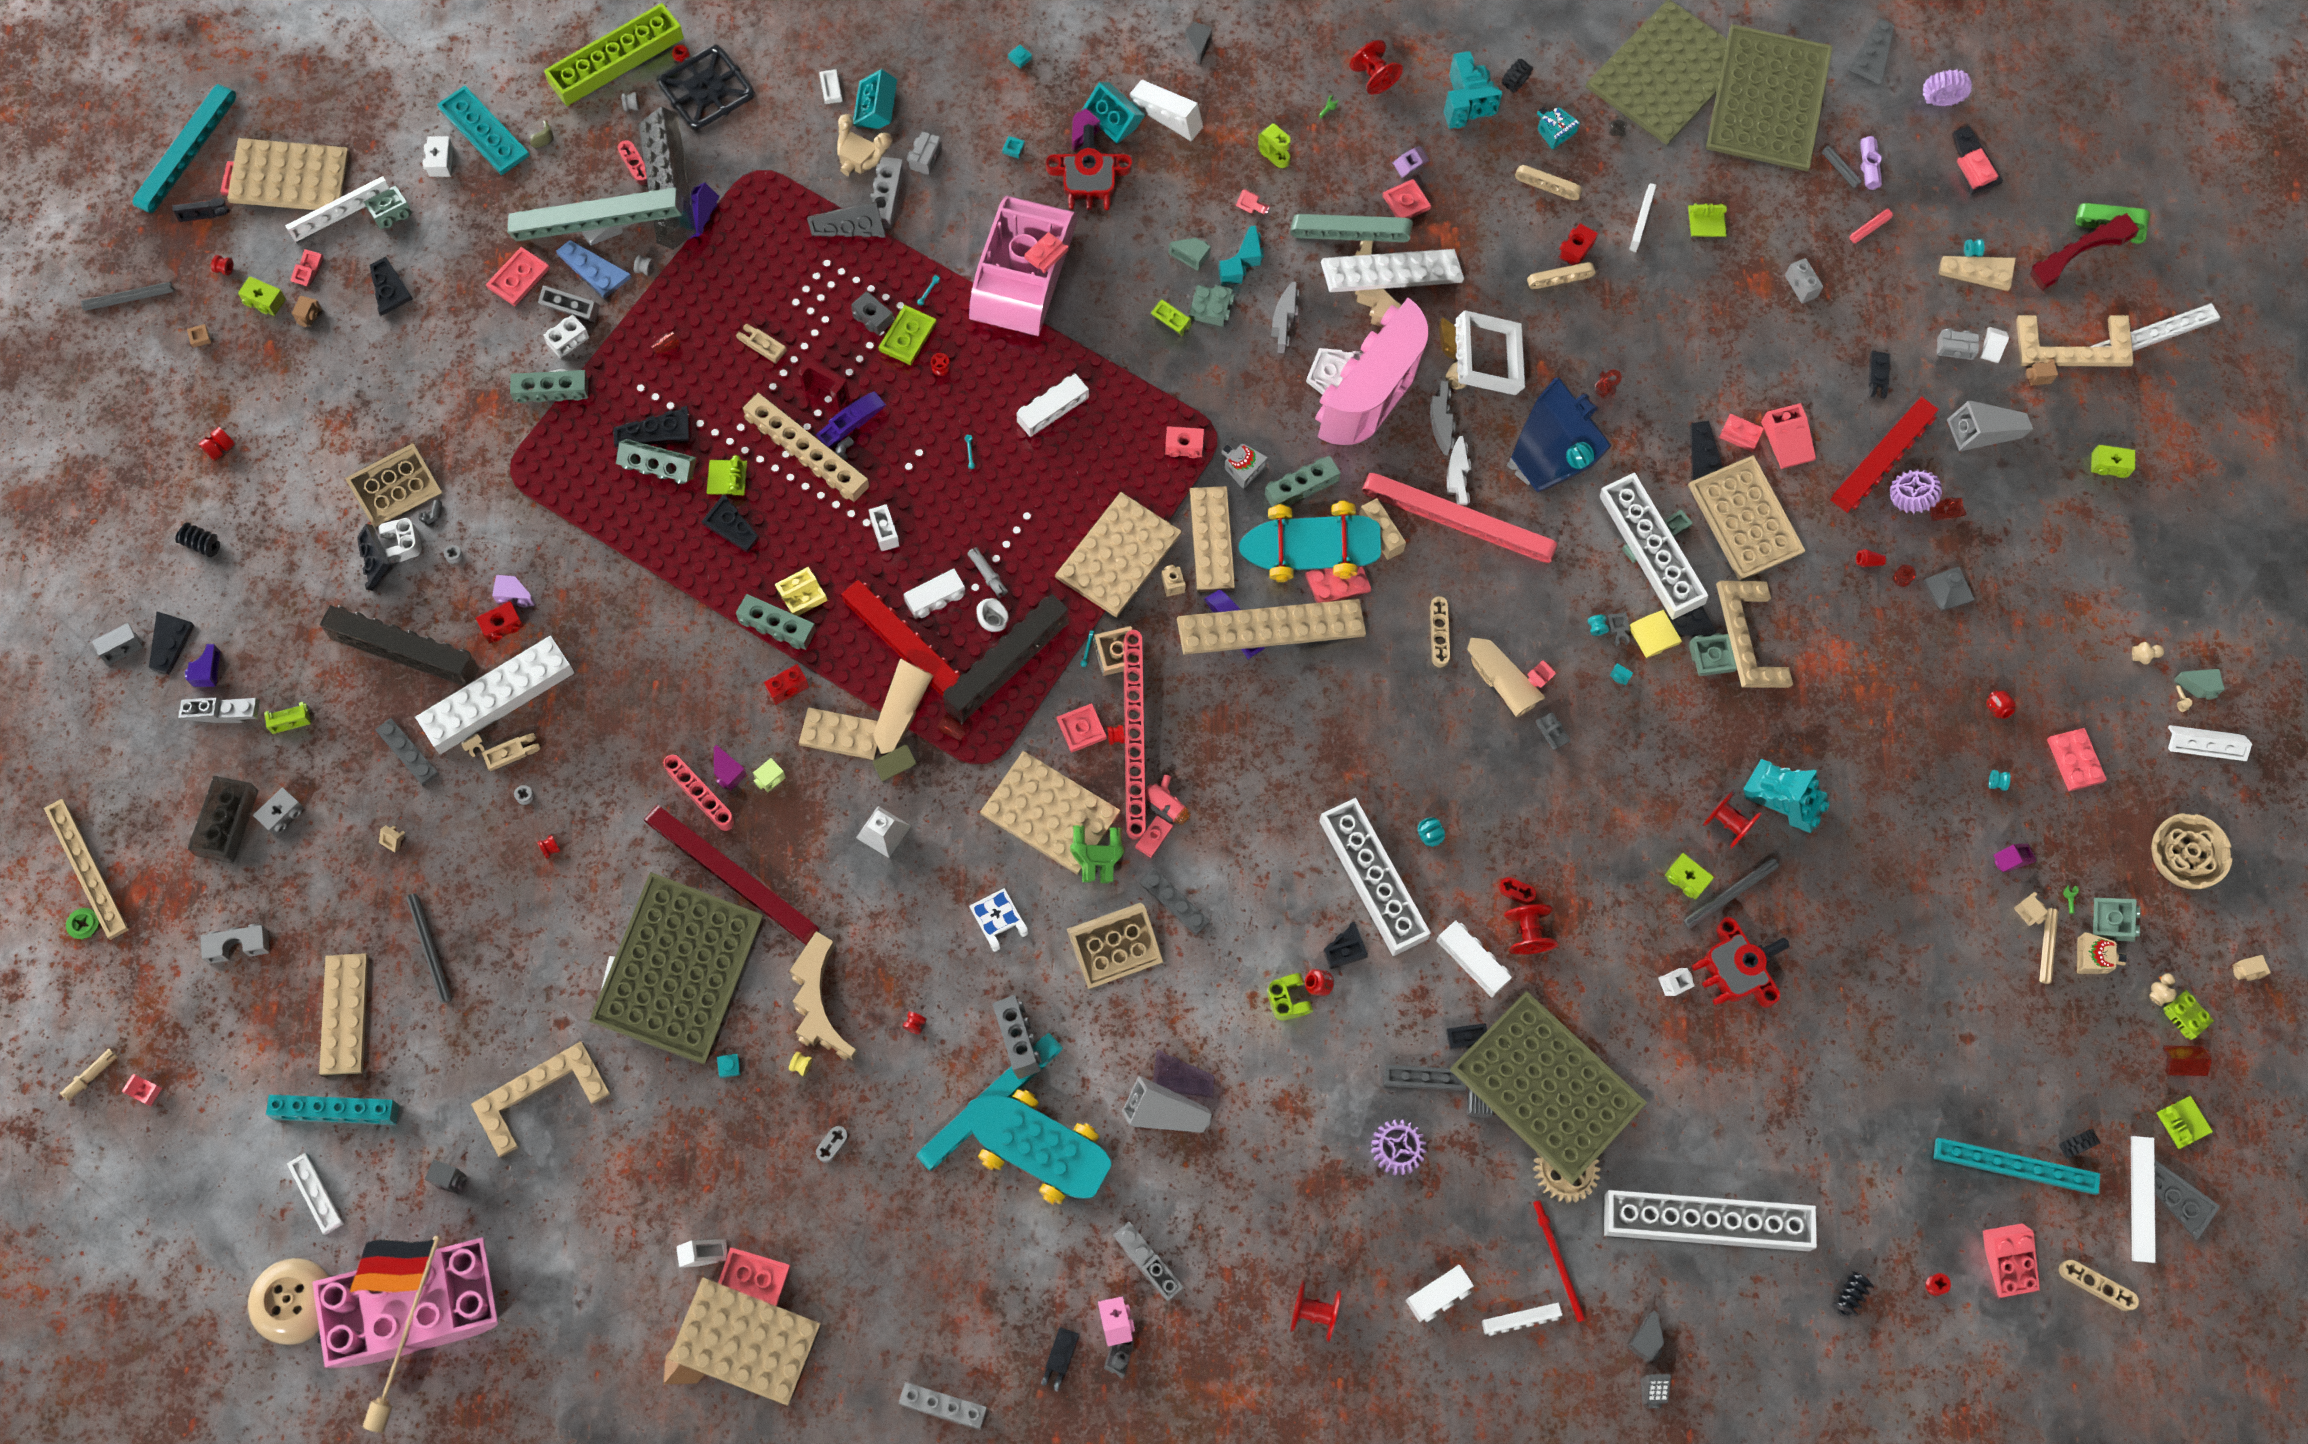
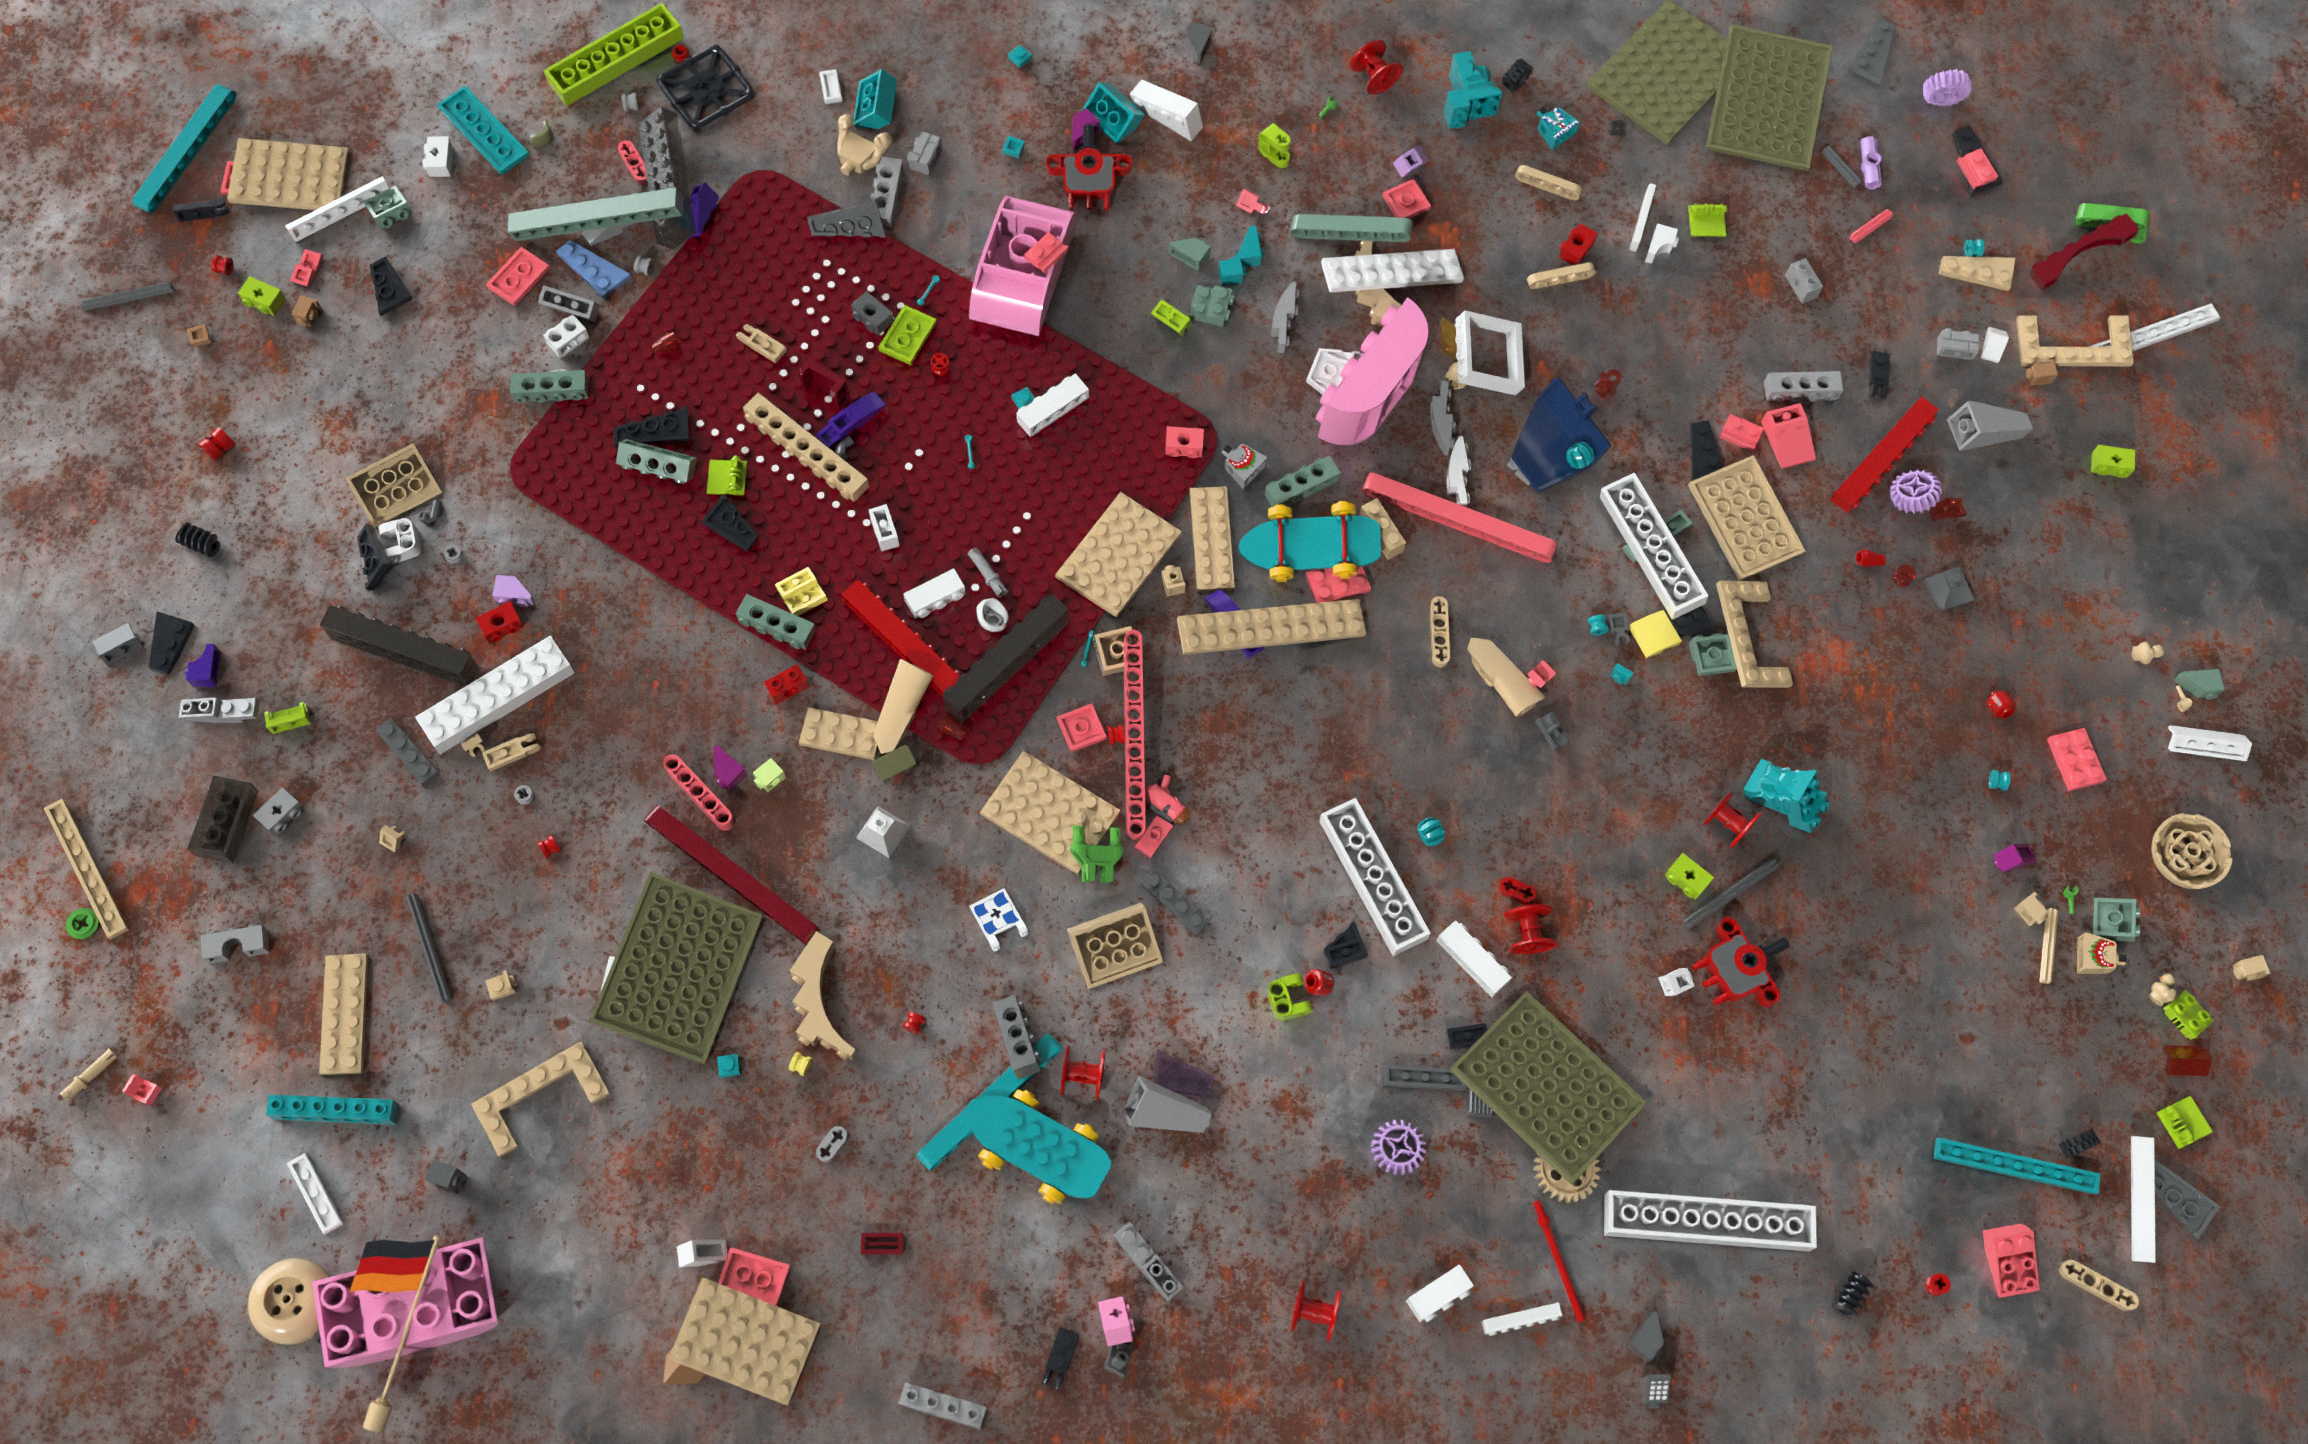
none -> tan bracket [486,970,517,1001]
none -> dark red tile [861,1233,903,1255]
none -> teal plate [1011,387,1035,409]
none -> red piece [1060,1045,1106,1101]
none -> white arch [1645,223,1679,264]
none -> light grey brick [1764,371,1843,402]

